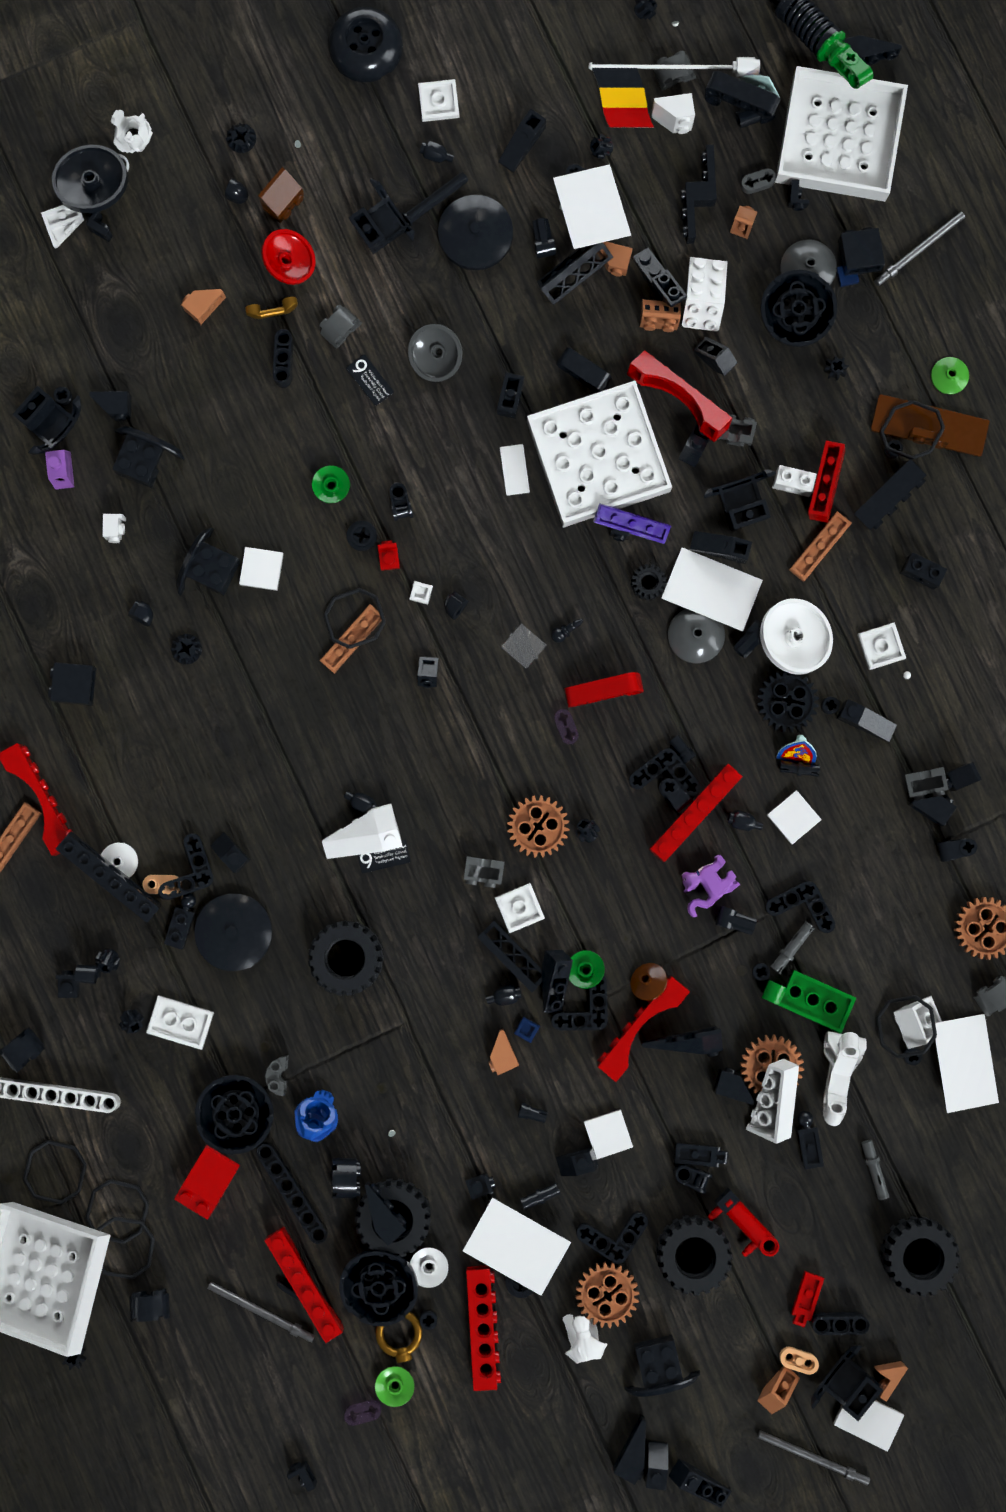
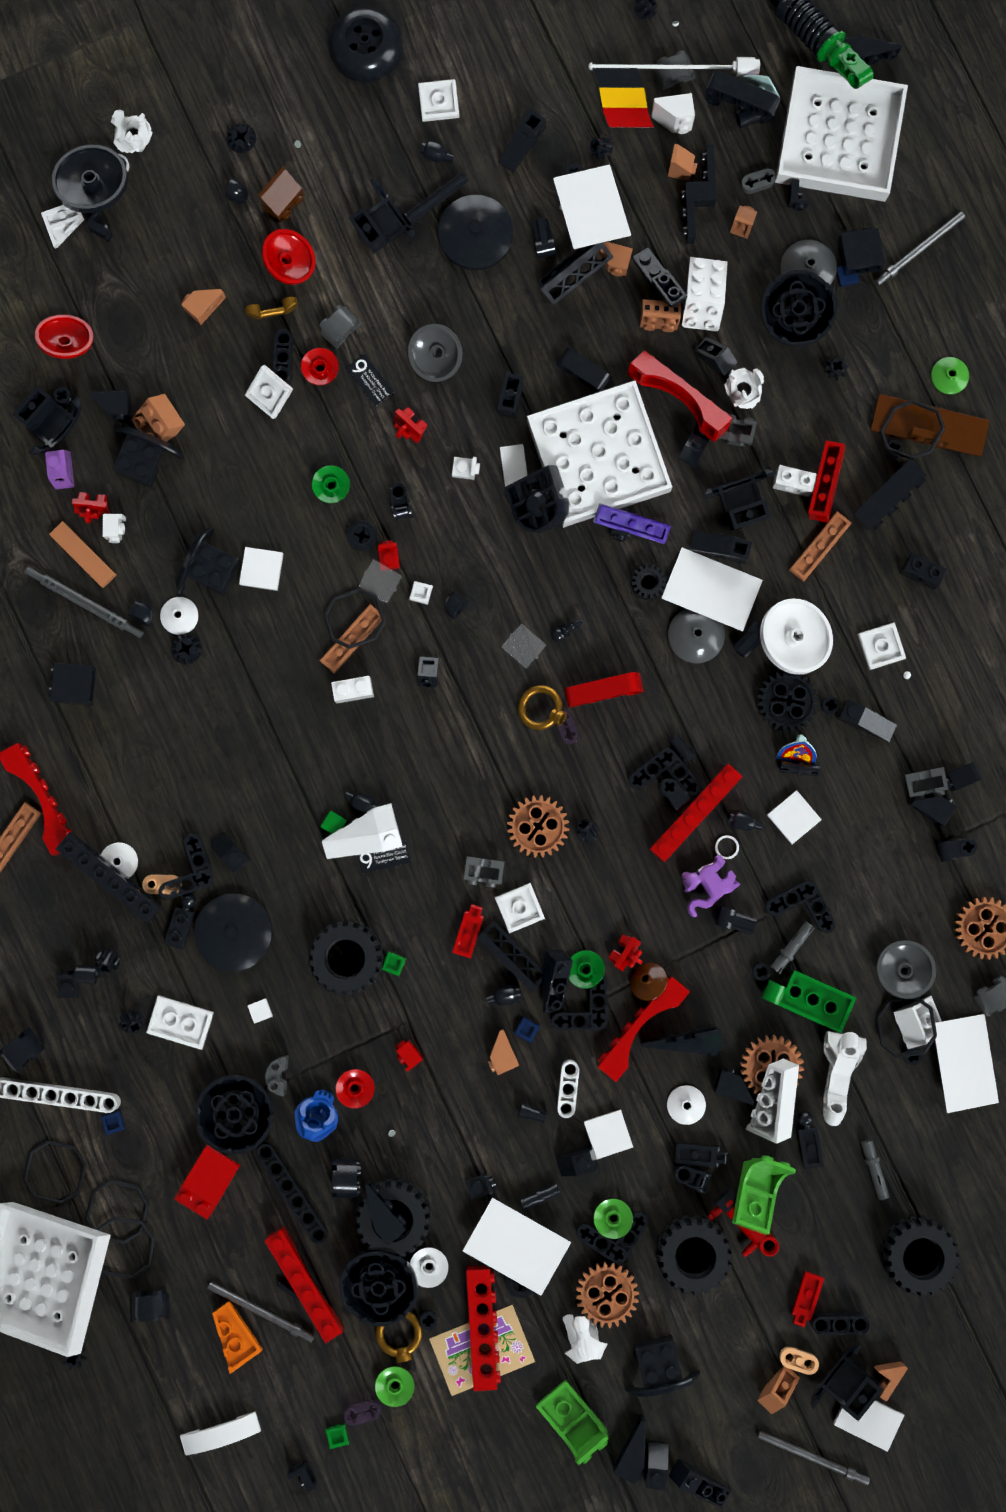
none -> dark grey axle [25,567,144,638]
none -> red dish [35,315,93,359]
none -> nougat tile [49,521,116,588]
none -> red hips [72,492,110,524]
none -> dark blue tile [101,1110,126,1135]
none -> nougat slope [131,394,185,442]
none -> white dish [160,597,199,635]
none -> white slope [180,1411,261,1455]
none -> orange wing [212,1300,263,1374]
none -> white tile [245,365,293,419]
none -> white tile [248,998,273,1024]
none -> red dish [301,348,339,385]
none -> green tile [321,811,347,834]
none -> green tile [325,1423,350,1449]
none -> white brick [331,676,374,703]
none -> red dish [336,1069,375,1108]
none -> clear piece [359,559,402,603]
none -> green tile [382,951,407,976]
none -> red hips [392,407,427,444]
none -> red brick [395,1040,424,1072]
none -> tan sticker [429,1305,535,1396]
none -> white bracket [452,457,480,480]
none -> red hinge [452,904,484,958]
none -> black connector [504,465,570,533]
none -> pearl gold piece [518,685,567,730]
none -> bright green bracket [536,1379,608,1465]
none -> white beam [557,1060,579,1118]
none -> bright green dish [594,1199,633,1239]
none -> red hips [608,935,643,971]
none -> white dish [667,1085,706,1125]
none -> nougat slope [668,144,697,181]
none -> white piece [715,835,739,859]
none -> white piece [724,368,764,409]
none -> bright green bracket [732,1156,796,1235]
none -> dark grey dish [877,940,936,999]

